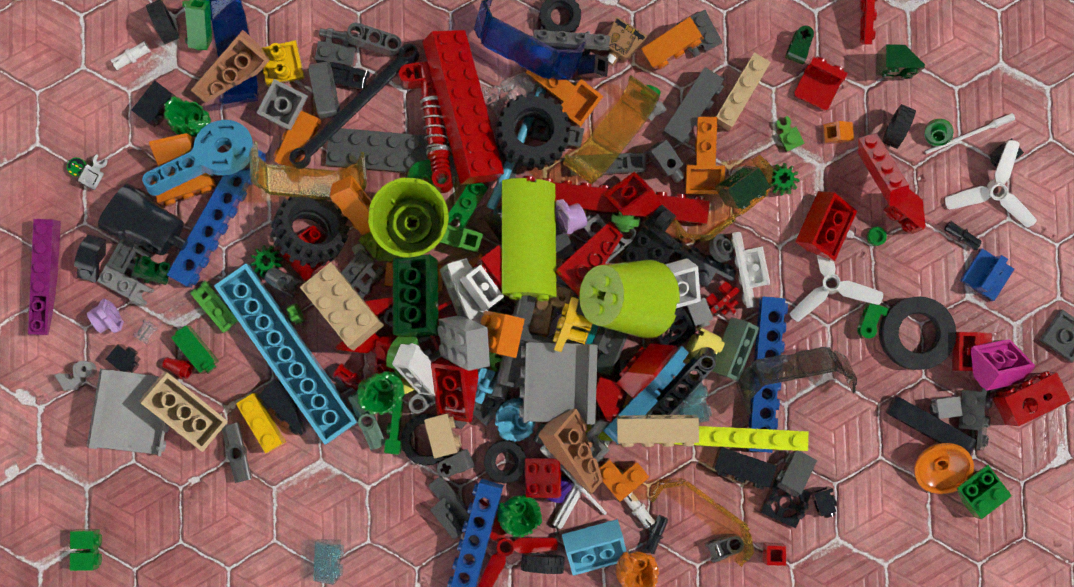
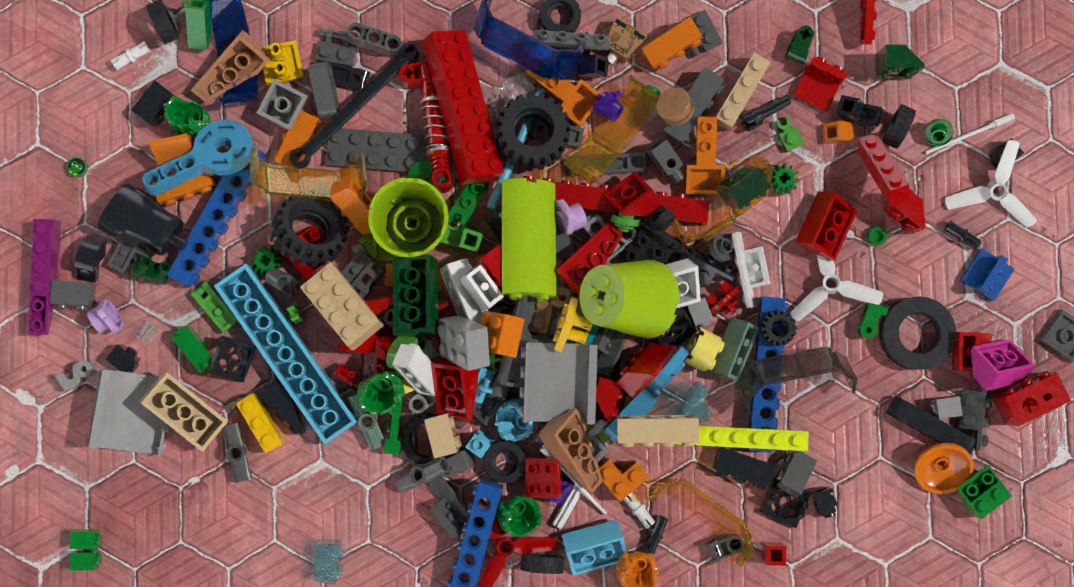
plate [76,154,108,190] -> none
light grey plate [97,265,154,306] -> none
red cone [162,357,193,379] -> none
black beam [648,347,716,415] -> none
none -> dark grey brick [50,280,96,310]
none -> black piece [208,335,257,383]
none -> dark grey piece [395,457,450,493]
none -> light grey rock [422,338,440,360]
none -> medium azure window [466,429,494,458]
none -> dark purple piece [593,90,624,122]
none -> medium nougat head [656,87,695,126]
none -> black piece [739,95,791,132]
none -> black tyre [759,311,797,346]
none -> black brick [836,95,884,127]

